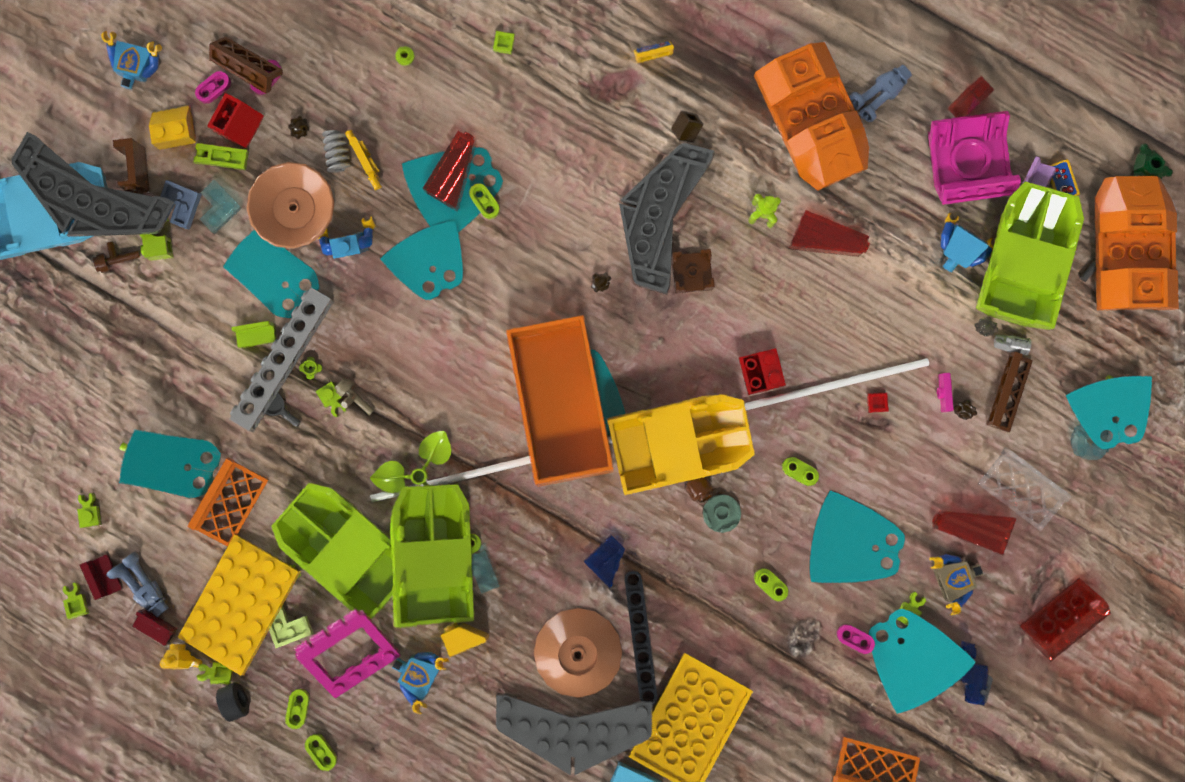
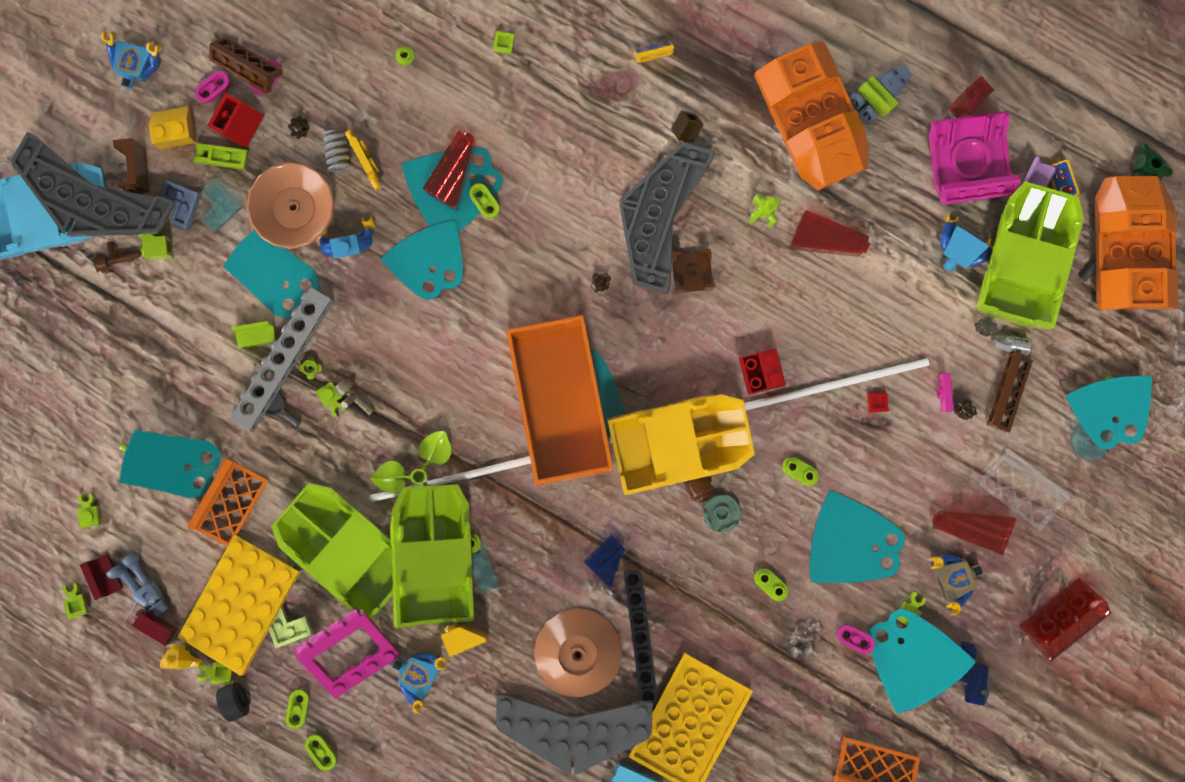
none -> lime panel [857,76,898,118]

